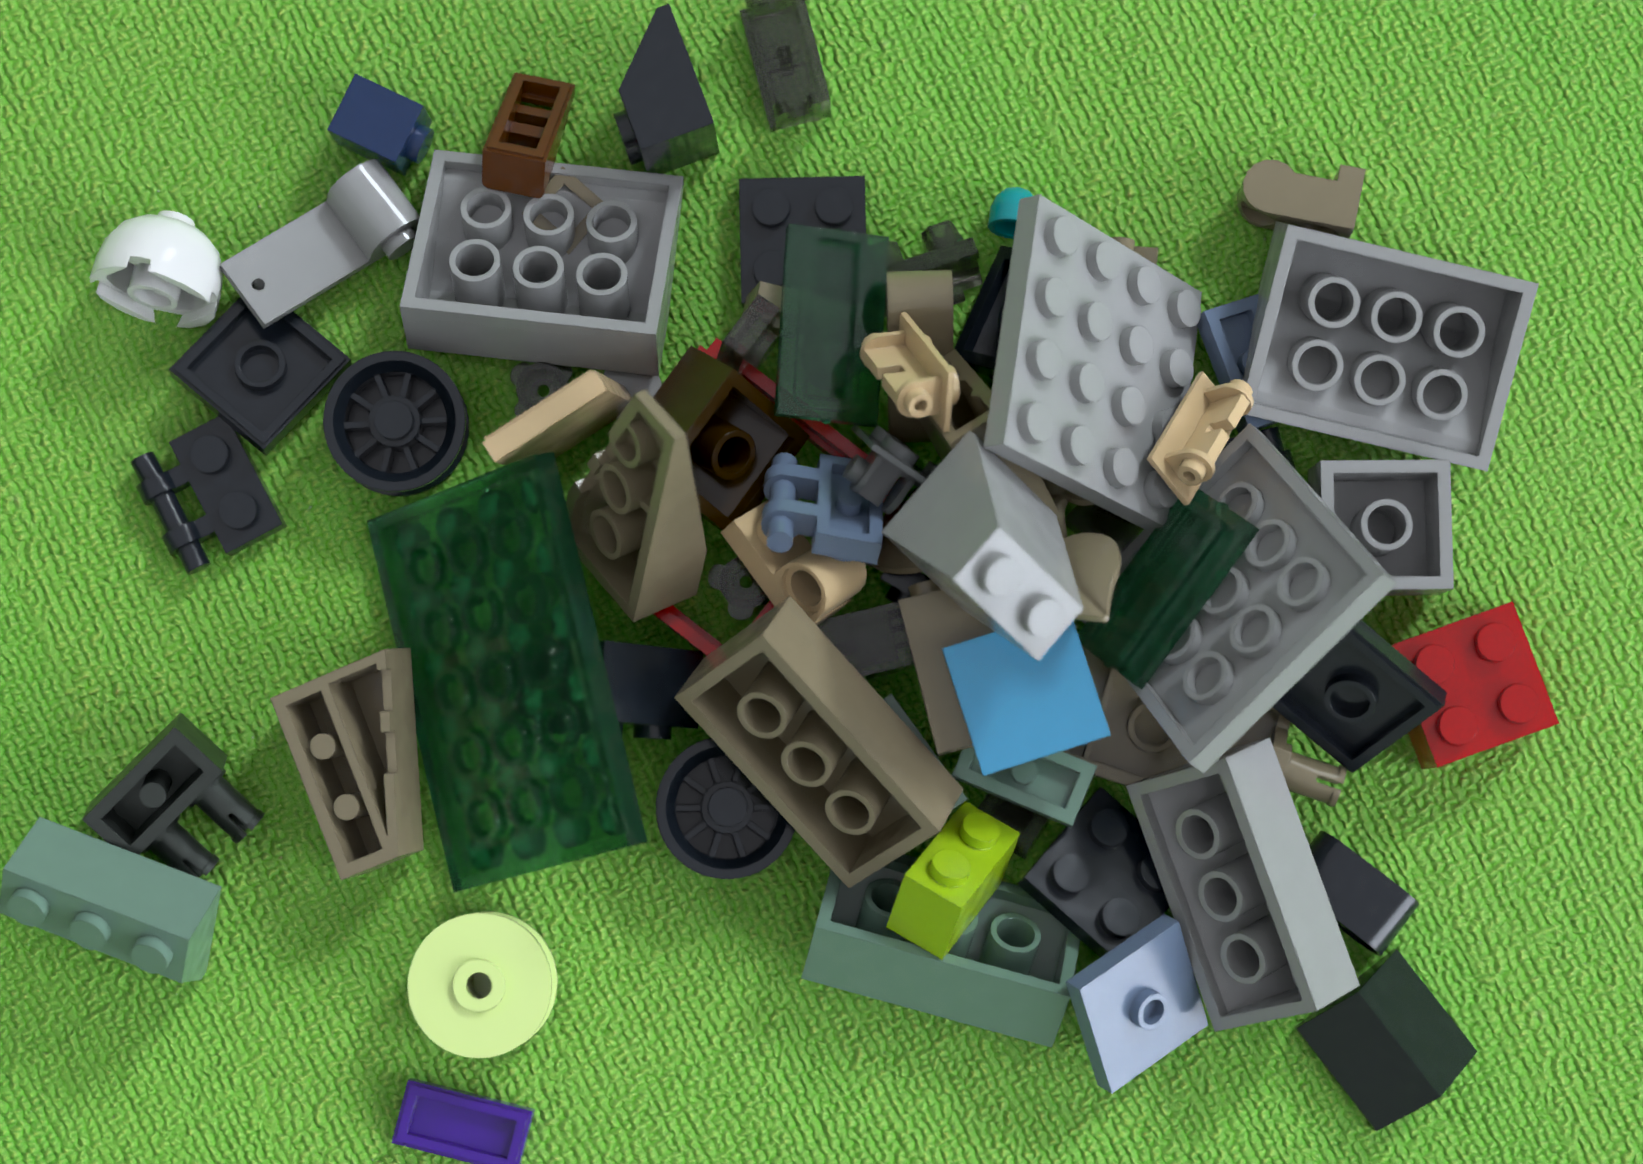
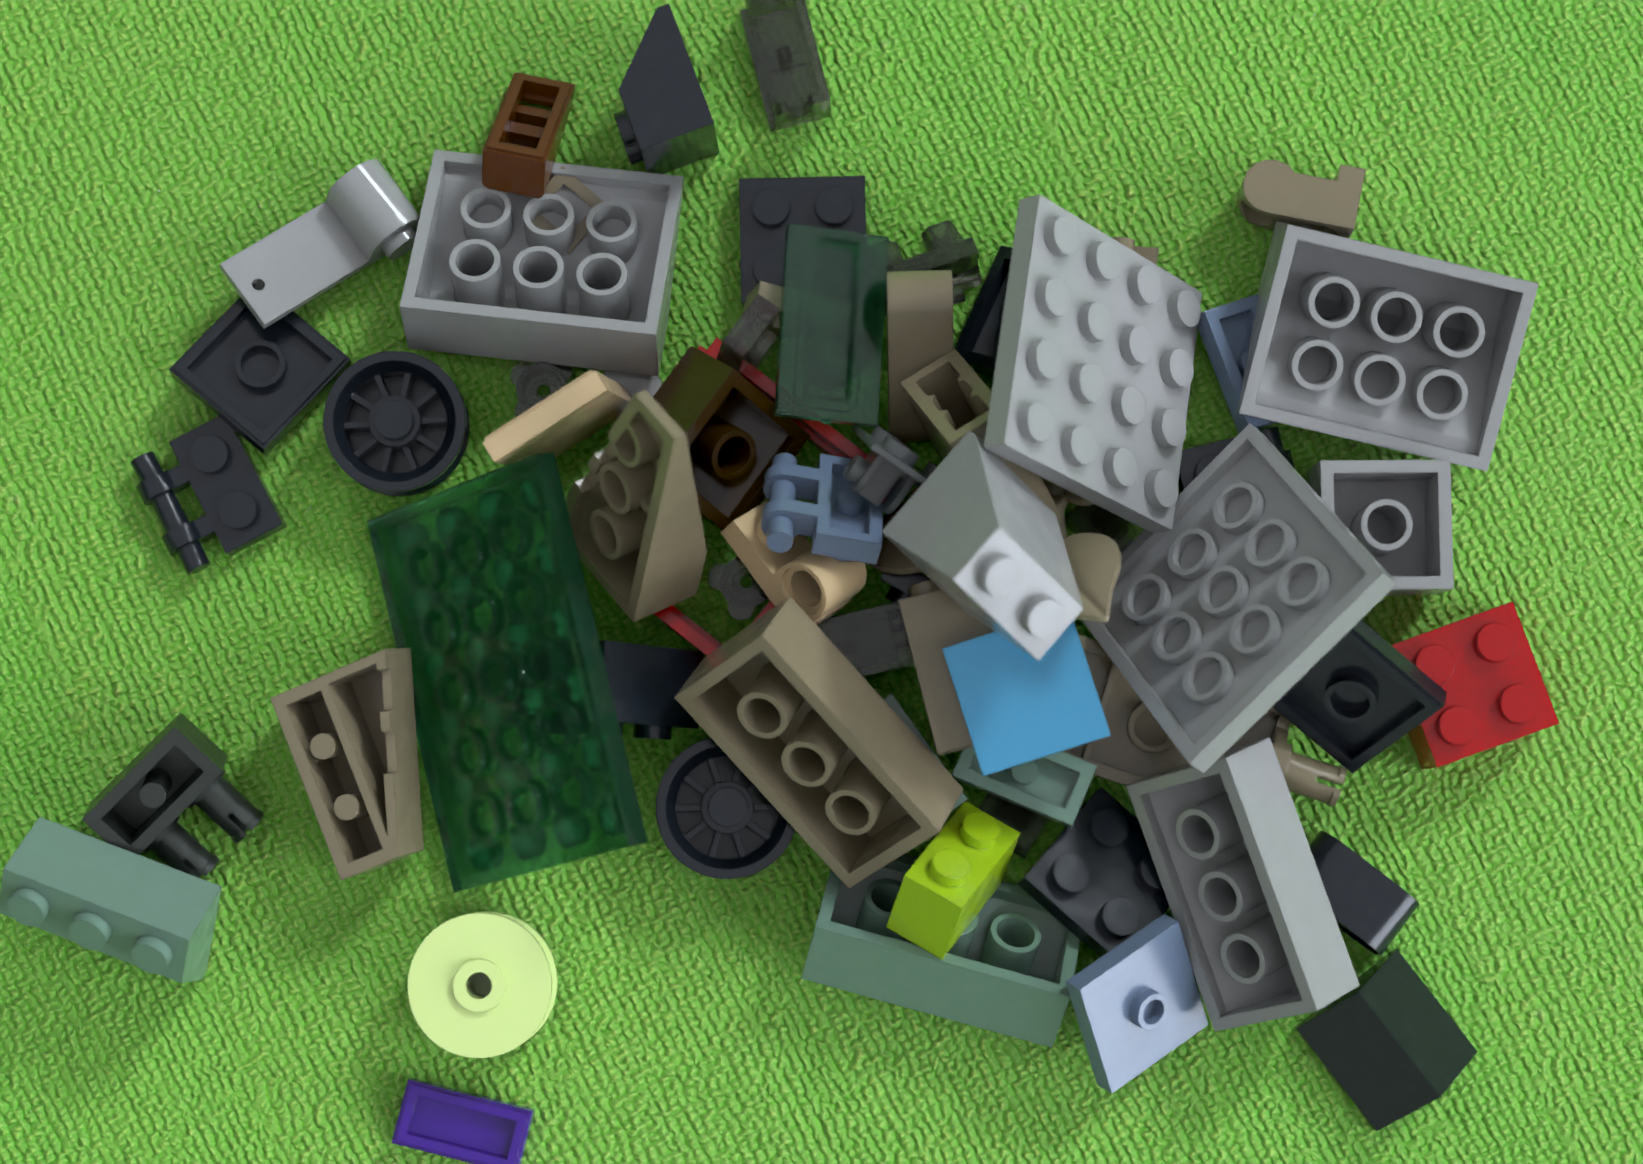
white cylinder [89,210,223,328] -> none
dark blue brick [327,74,434,176] -> none
tan hinge [860,312,960,432] -> none
teal hinge [988,187,1033,239] -> none
clear green piece [1078,489,1259,690] -> none
tan hinge [1147,371,1254,506] -> none

